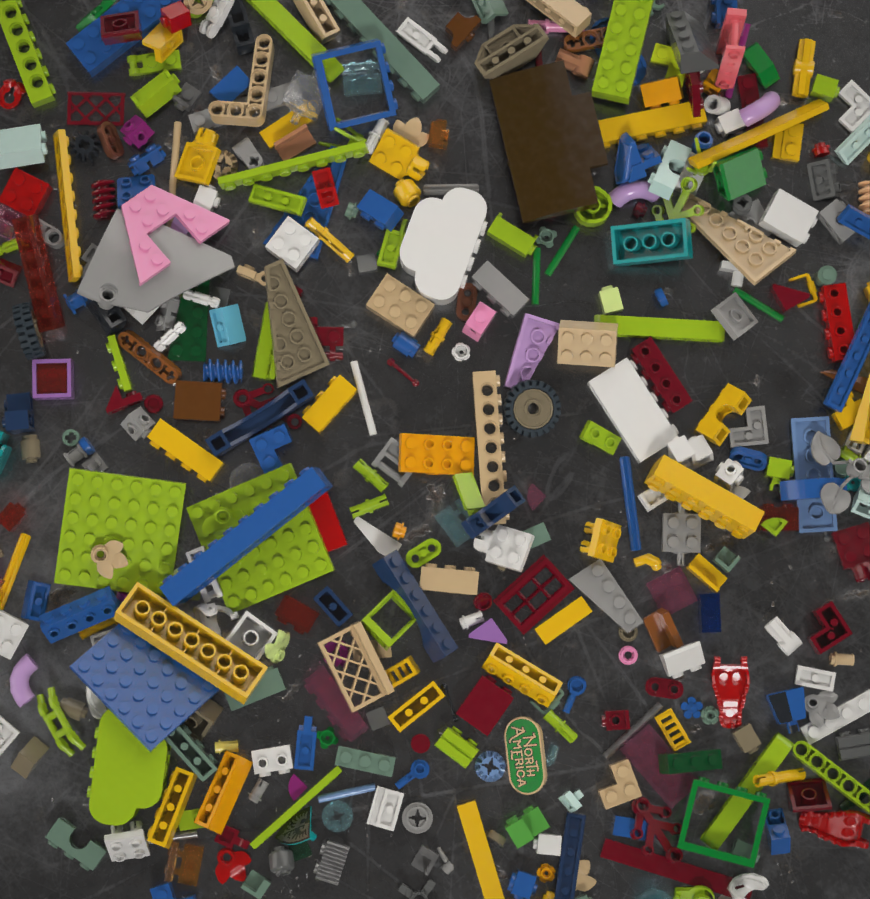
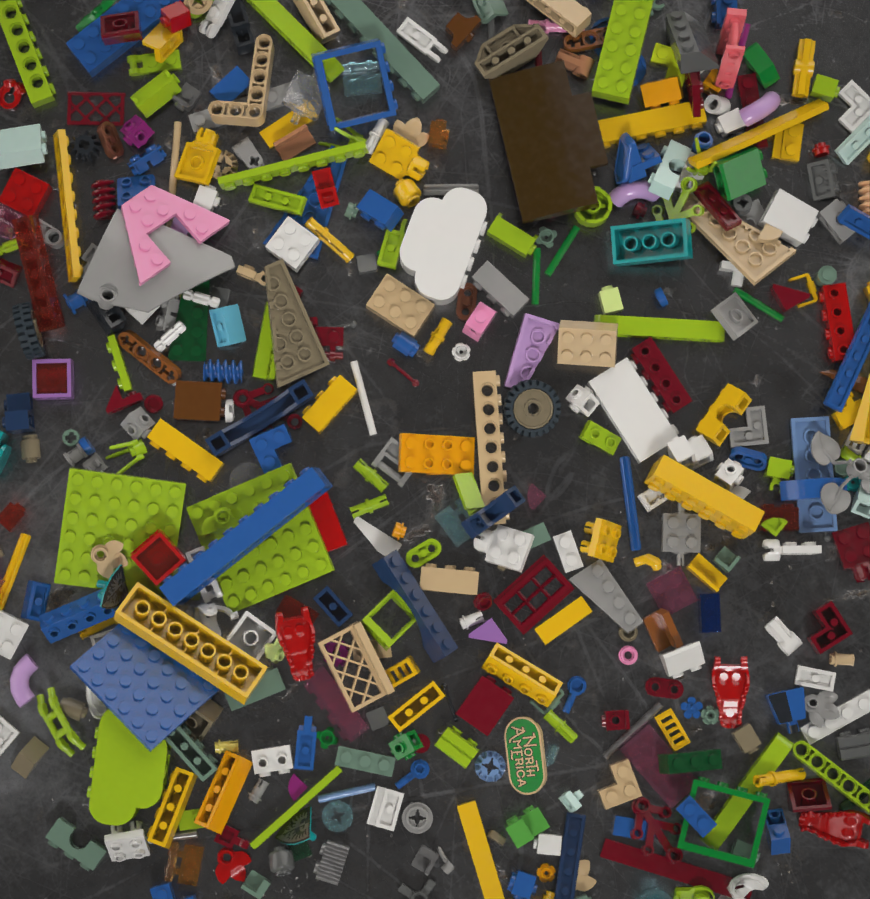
none -> shield [97,564,129,609]
none -> lime plant [105,439,147,474]
none -> piece [130,528,186,586]
none -> white tile [225,399,235,423]
none -> red animal [275,606,315,681]
none -> green brick [388,729,424,761]
none -> white plate [552,530,584,573]
none -> white brick [565,384,600,417]
none -> blue plate [675,795,717,838]
none -> dark red tile [692,181,742,232]
none -> tan tile [757,223,783,243]
none -> white plate [762,539,822,561]

